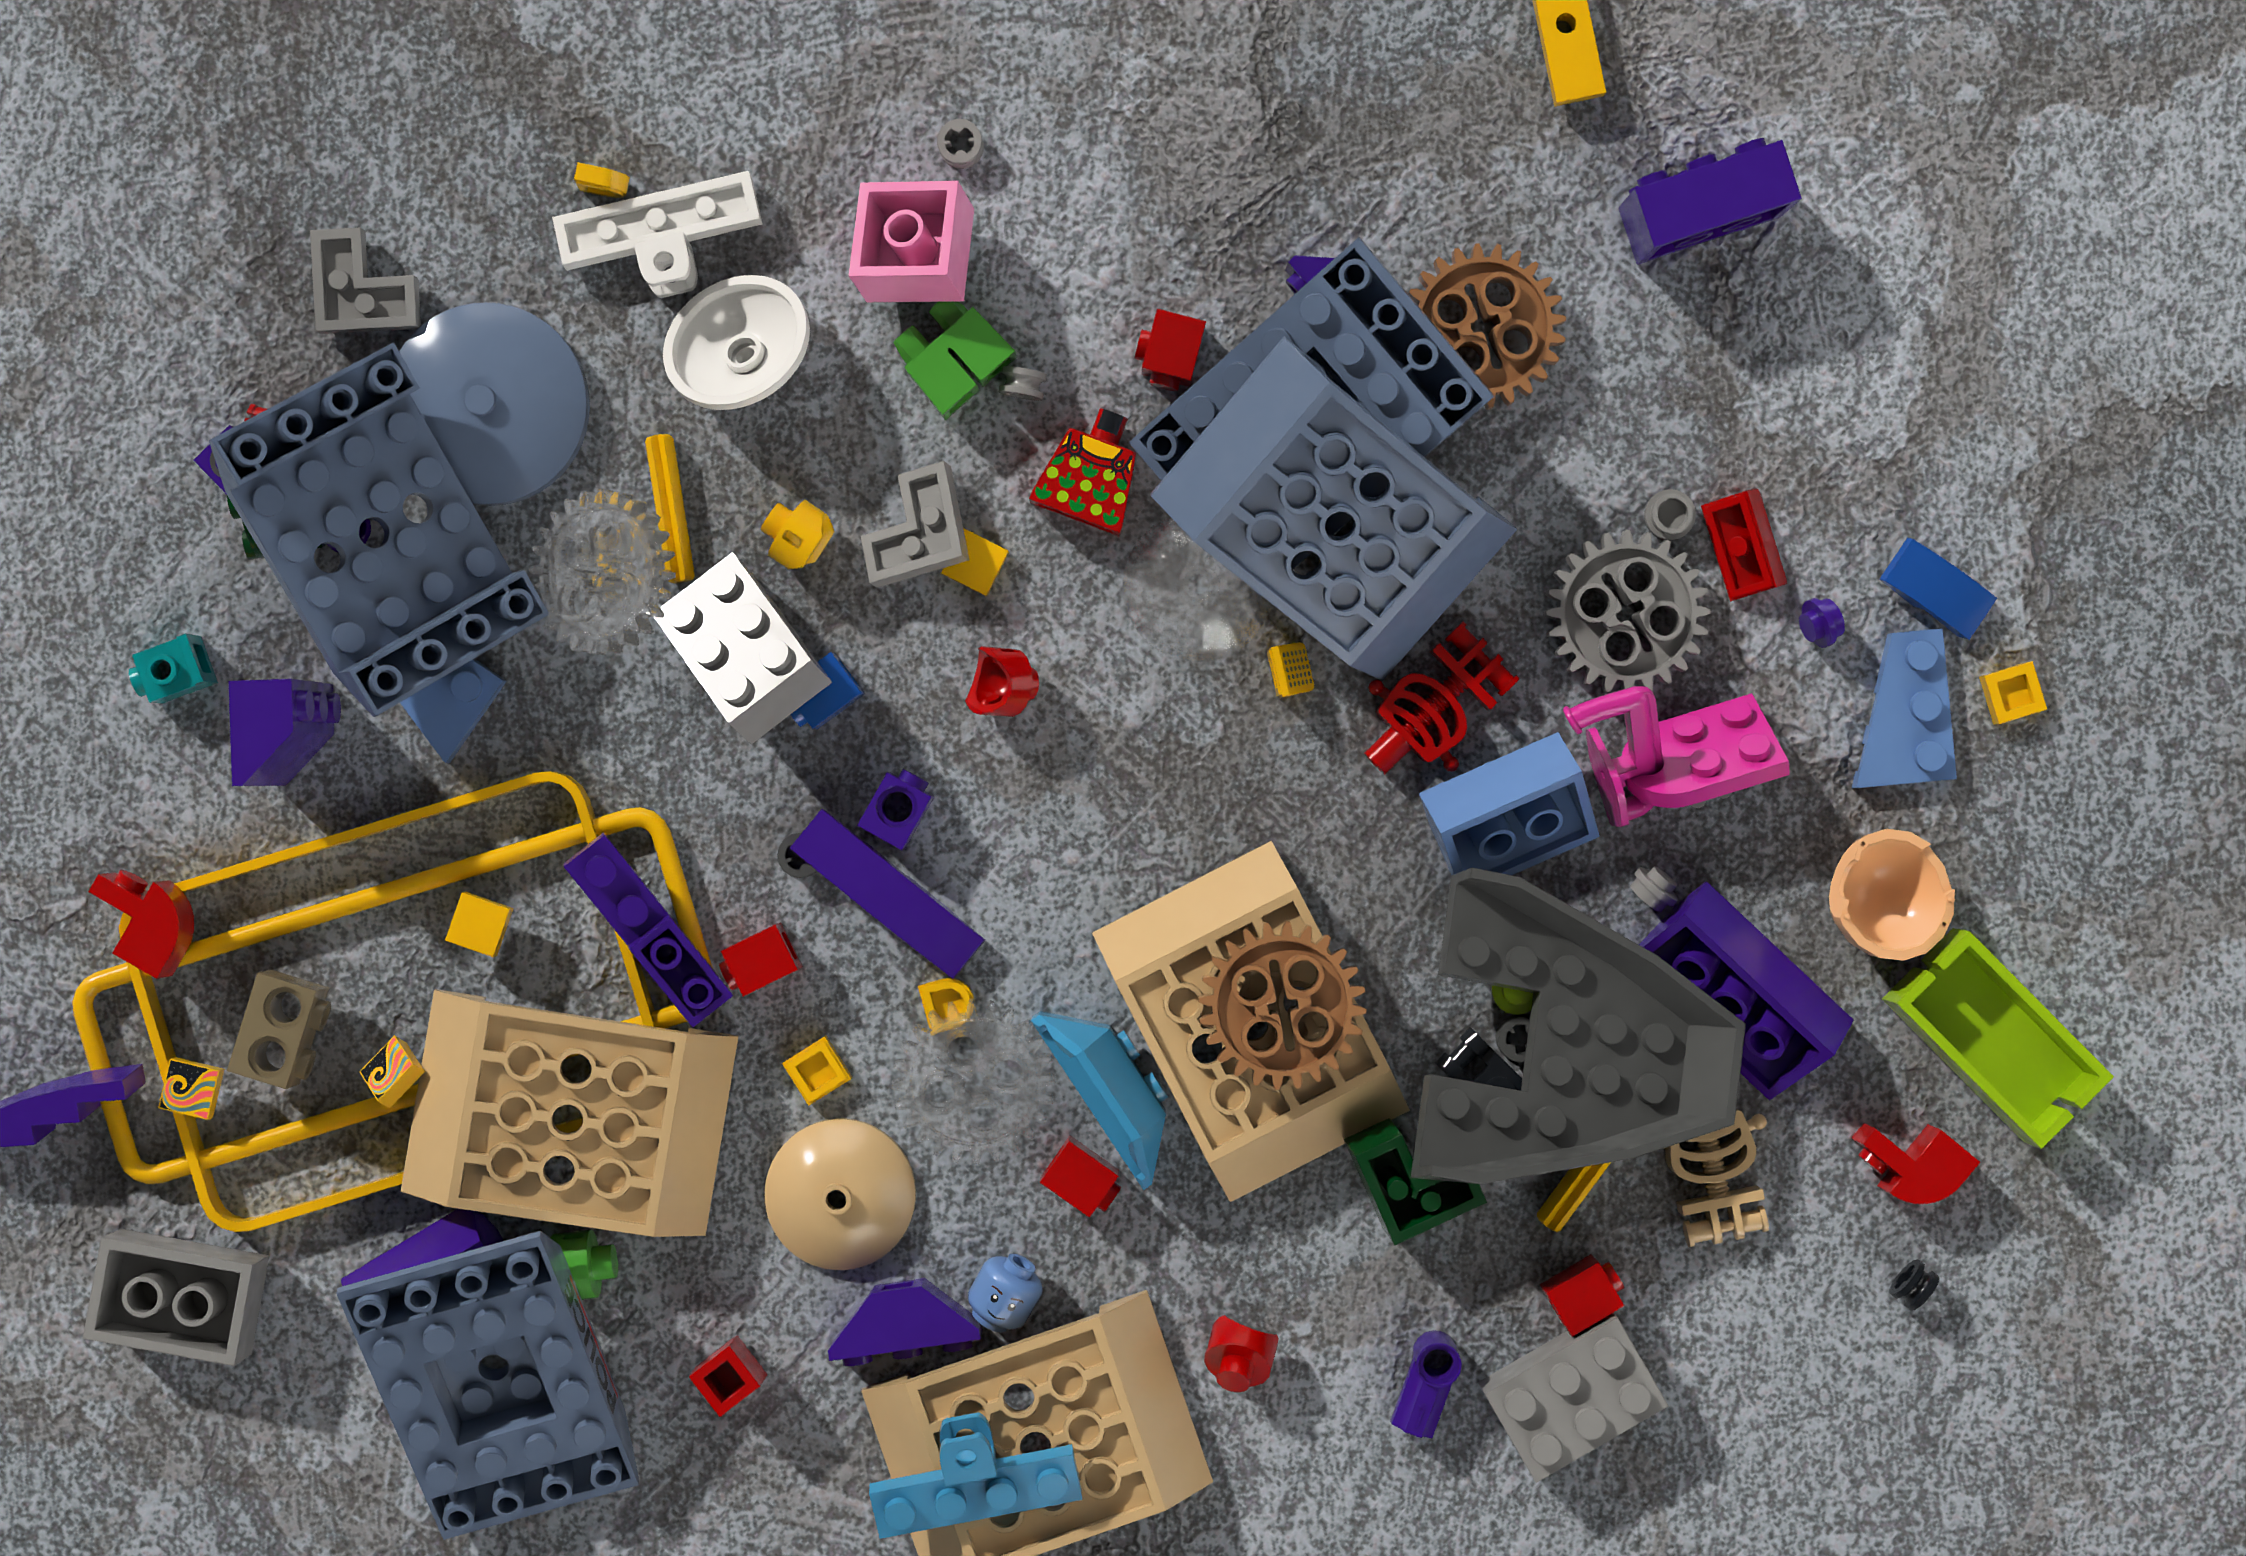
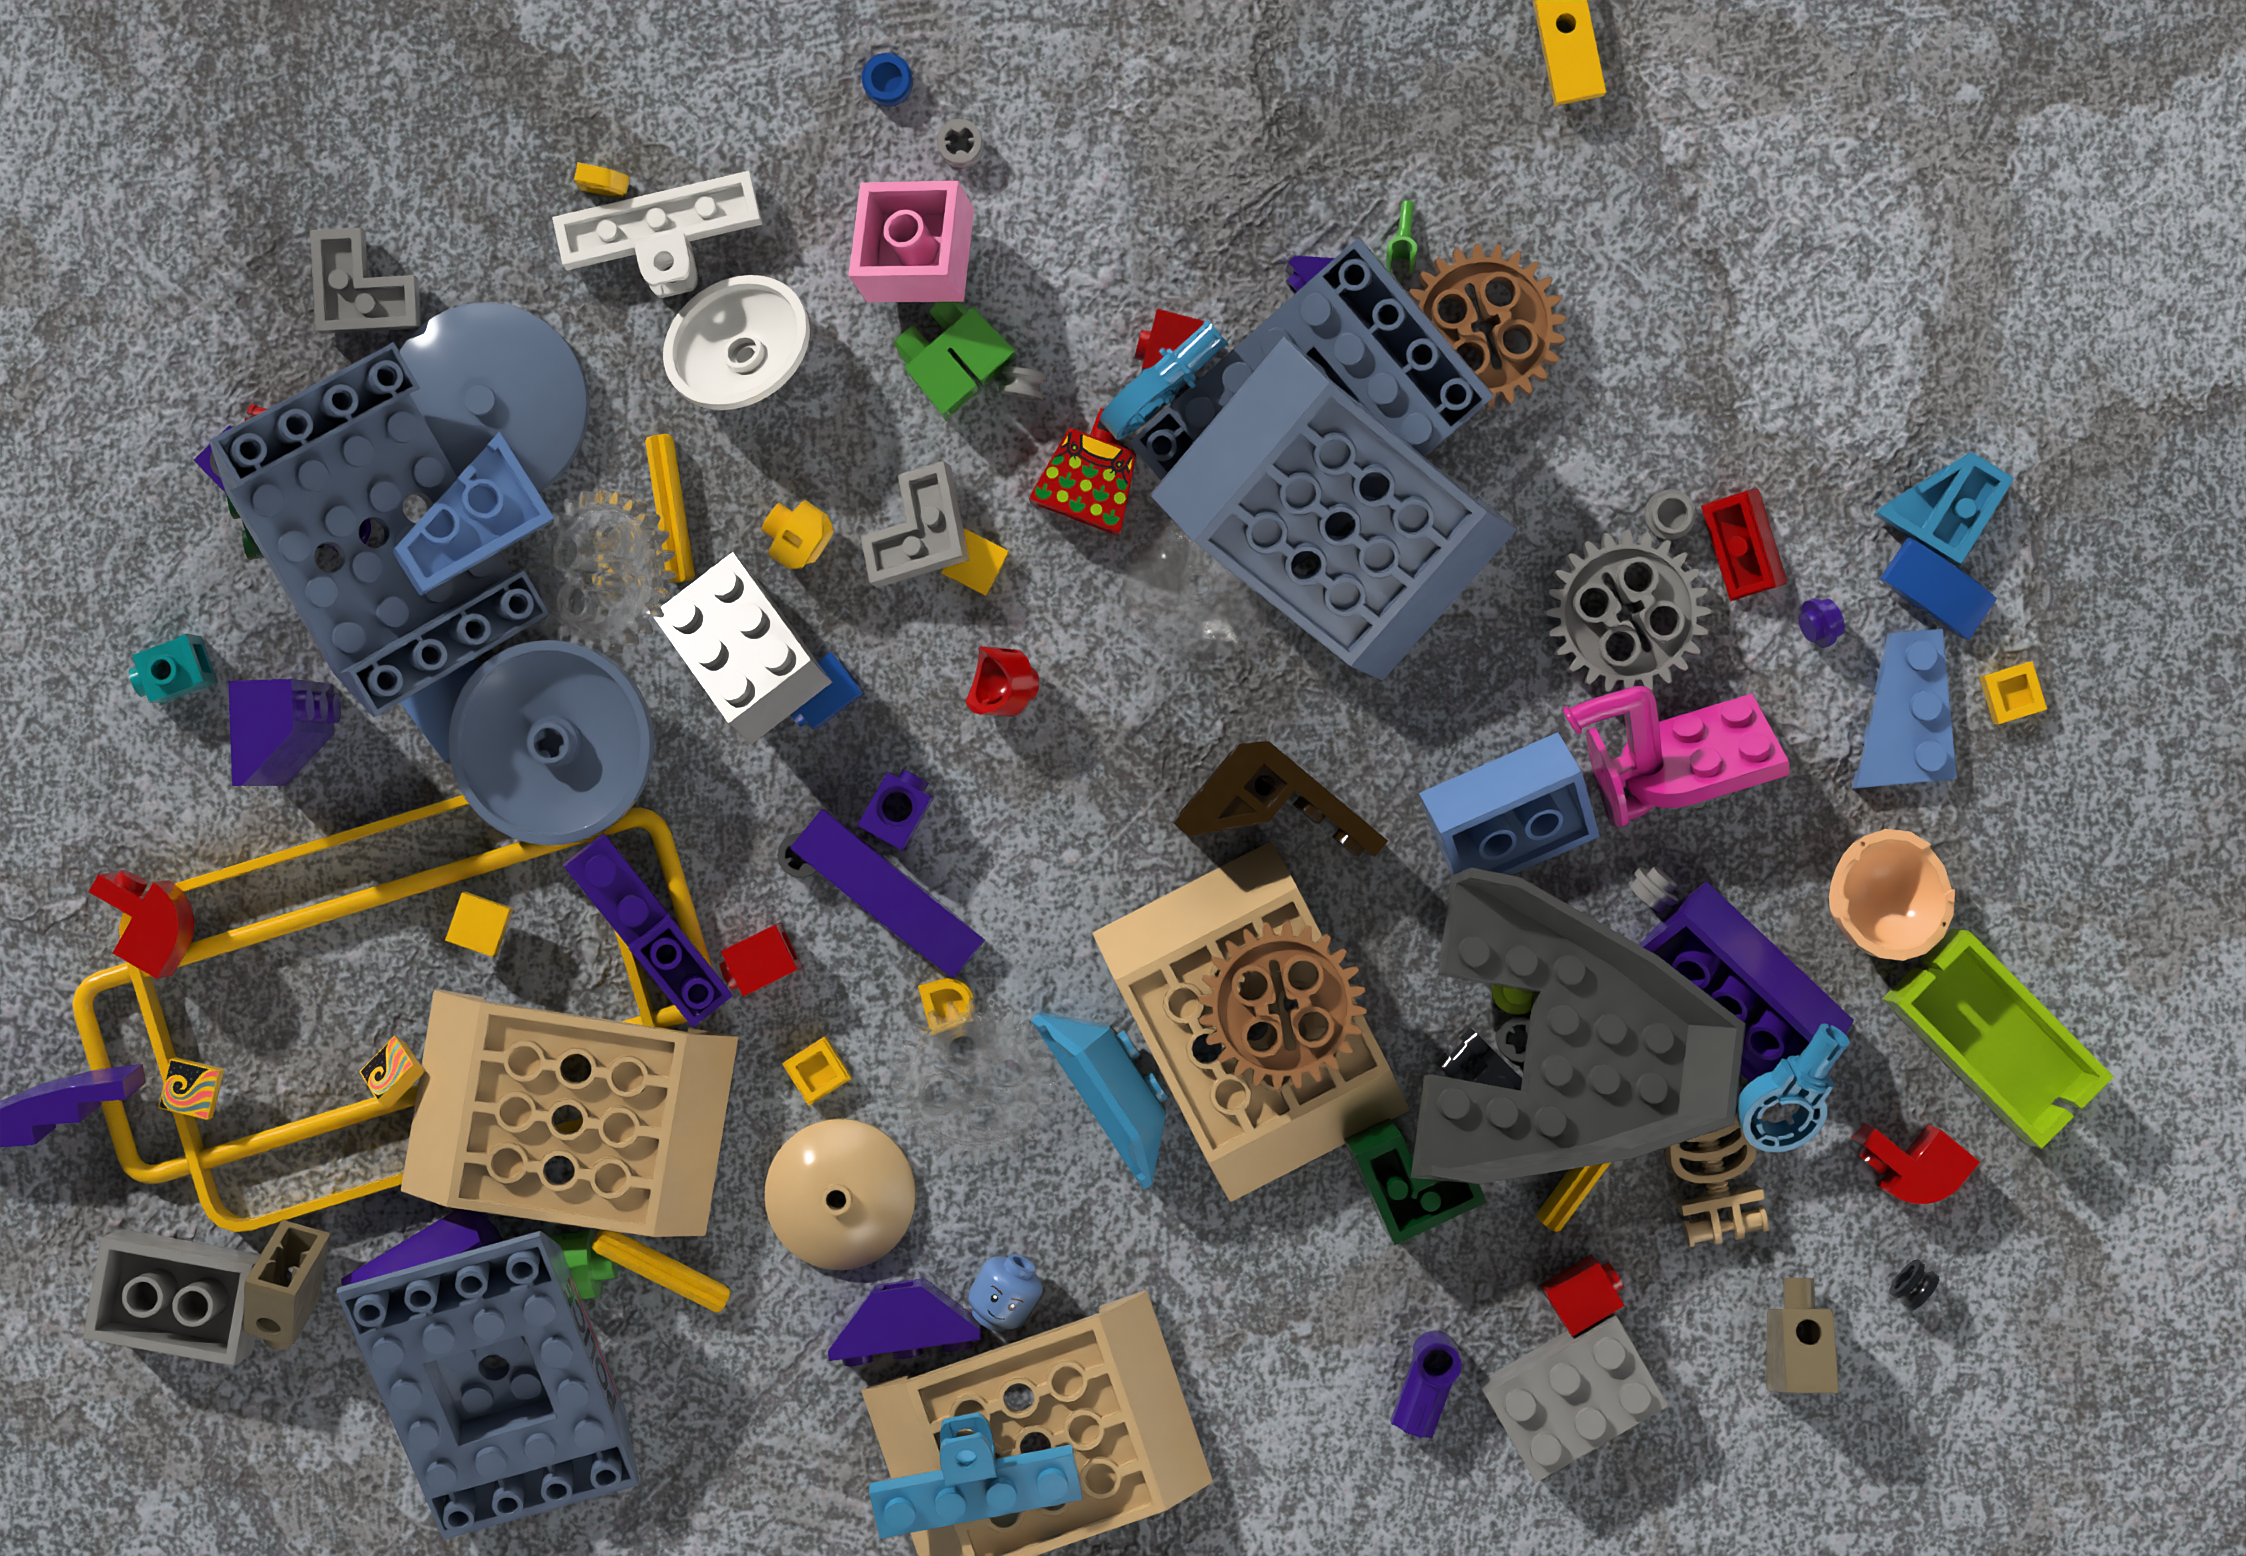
dark tan brick [227,970,331,1089] -> none
red brick [689,1335,768,1417] -> none
red brick [1040,1135,1121,1218] -> none
red piece [1204,1315,1279,1392] -> none
yellow slope [1267,642,1314,698] -> none
red torso [1364,621,1520,775] -> none
dark purple brick [1618,138,1802,265] -> none
none -> dark tan torso [243,1220,331,1350]
none -> medium blue wing [392,431,554,596]
none -> sand blue dish [448,640,655,845]
none -> yellow axle [591,1229,731,1313]
none -> blue tile [862,53,913,107]
none -> dark azure pin [1099,320,1229,440]
none -> dark brown bracket [1172,741,1388,857]
none -> bright green hand [1386,201,1417,274]
none -> dark azure pin [1736,1023,1850,1152]
none -> dark tan torso [1766,1278,1839,1393]
none -> dark azure wing [1874,452,2014,566]

